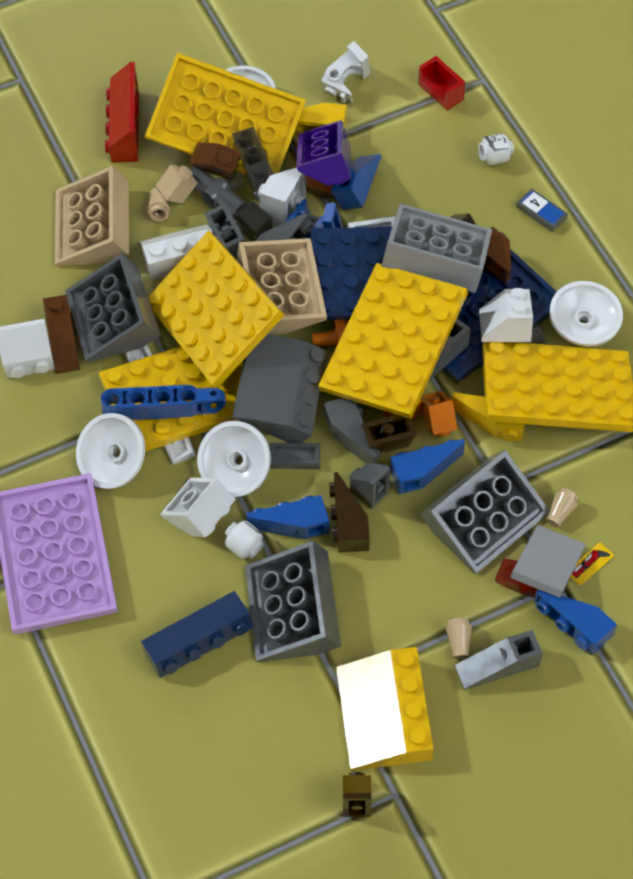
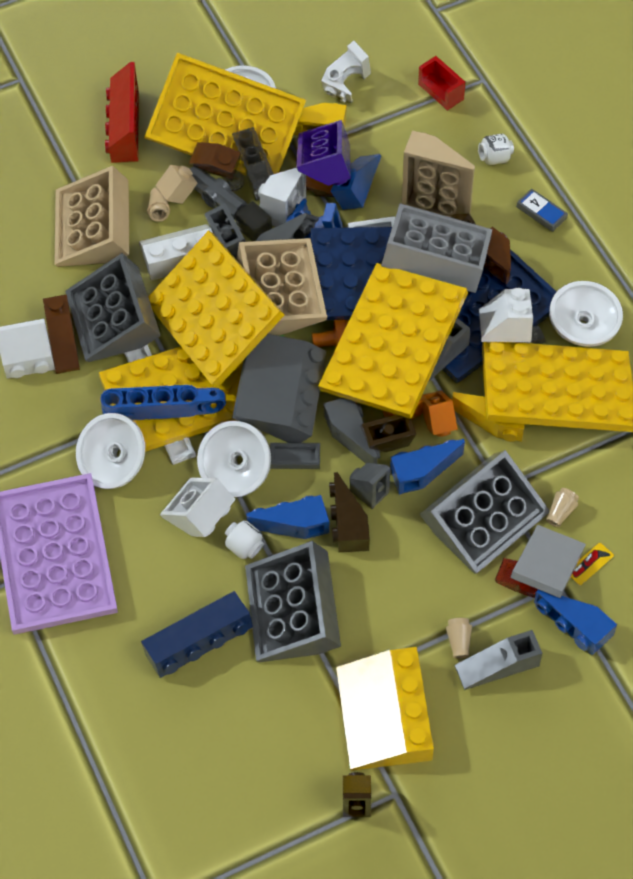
none -> tan slope [402,130,475,217]

